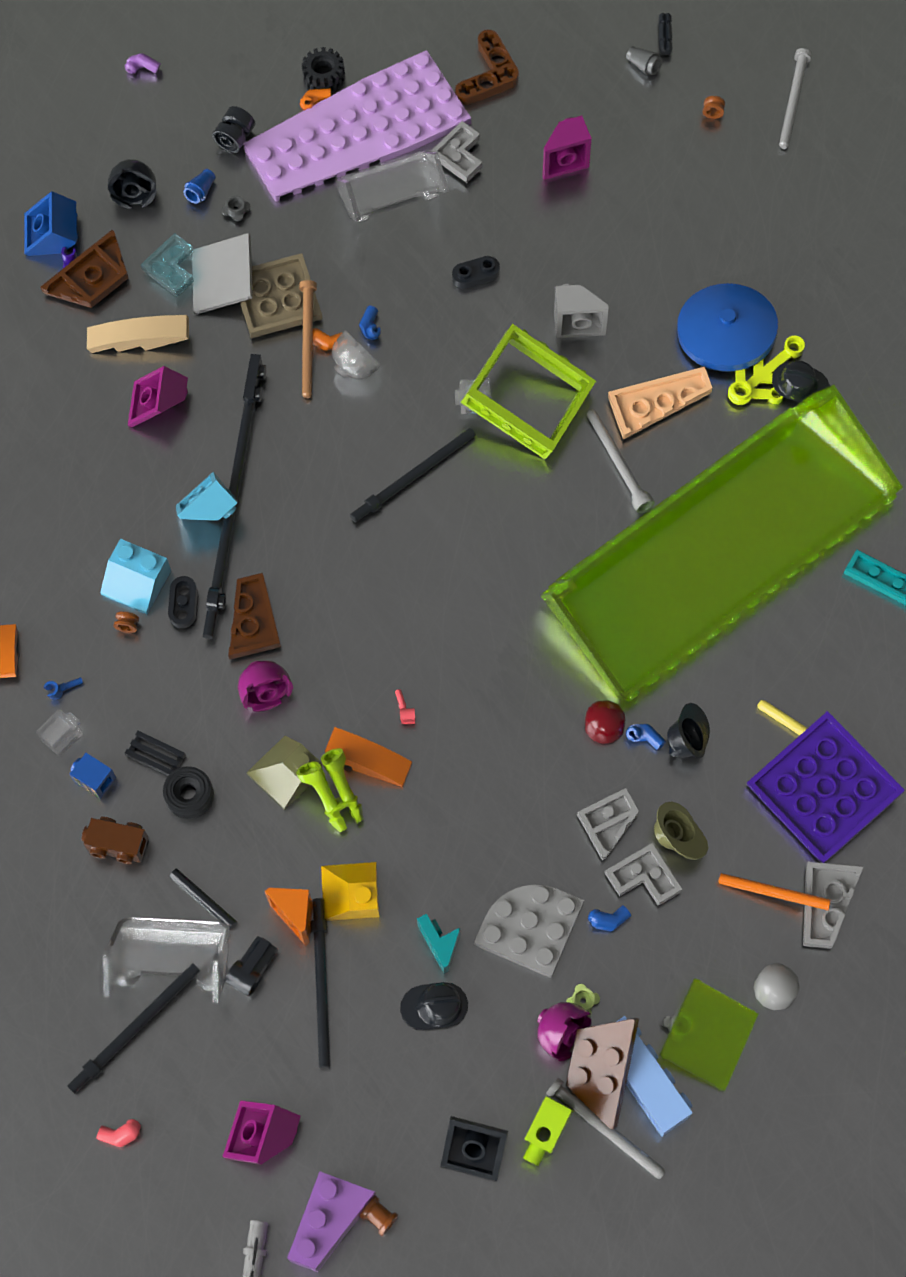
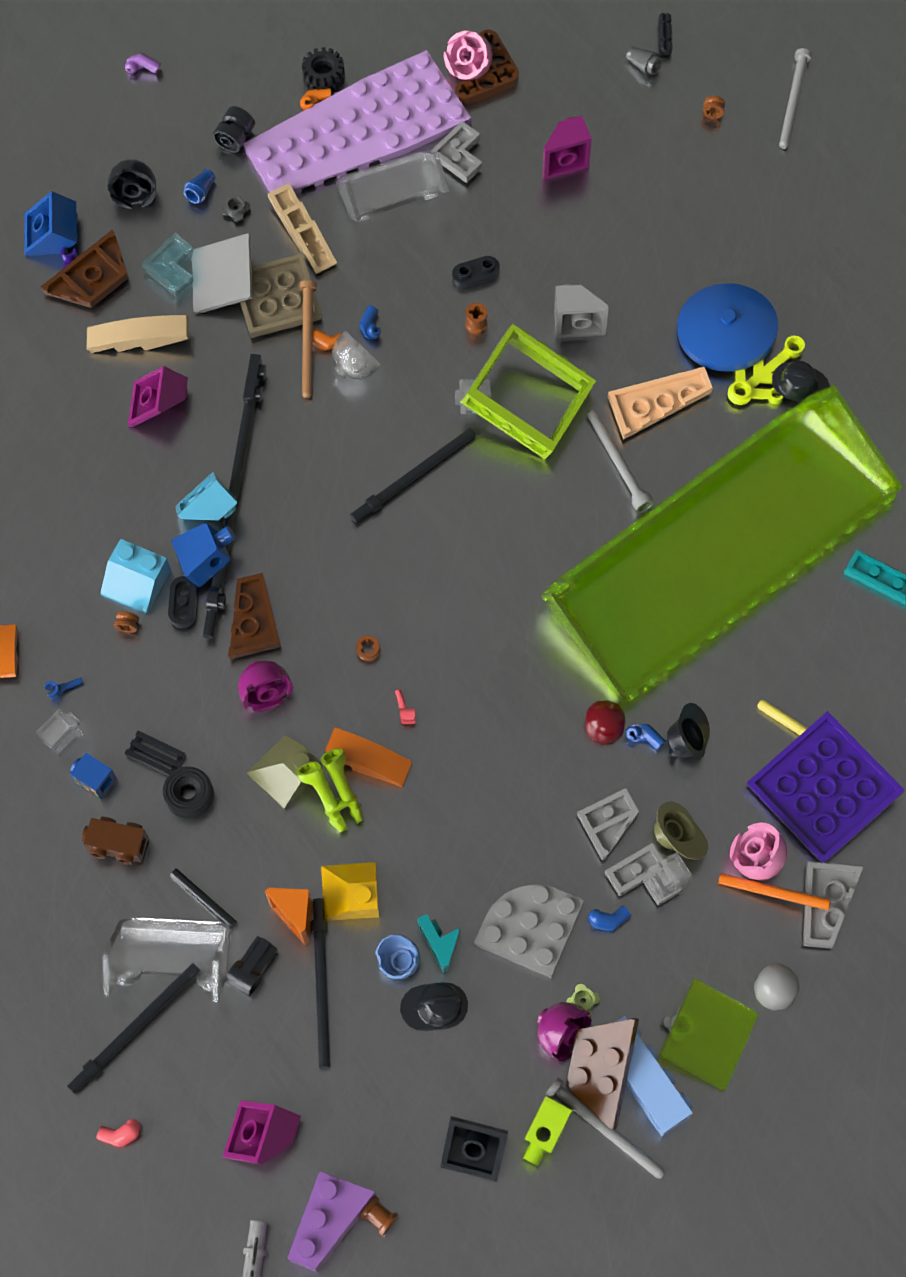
none -> blue torso [171,523,236,587]
none -> tan slope [268,183,337,275]
none -> dark orange bush [356,635,381,662]
none -> medium blue hair [375,934,420,979]
none -> bright pink cylinder [444,31,493,80]
none -> dark orange bush [465,303,488,335]
none -> clear brick [646,852,692,899]
none -> bright pink cylinder [730,822,788,880]

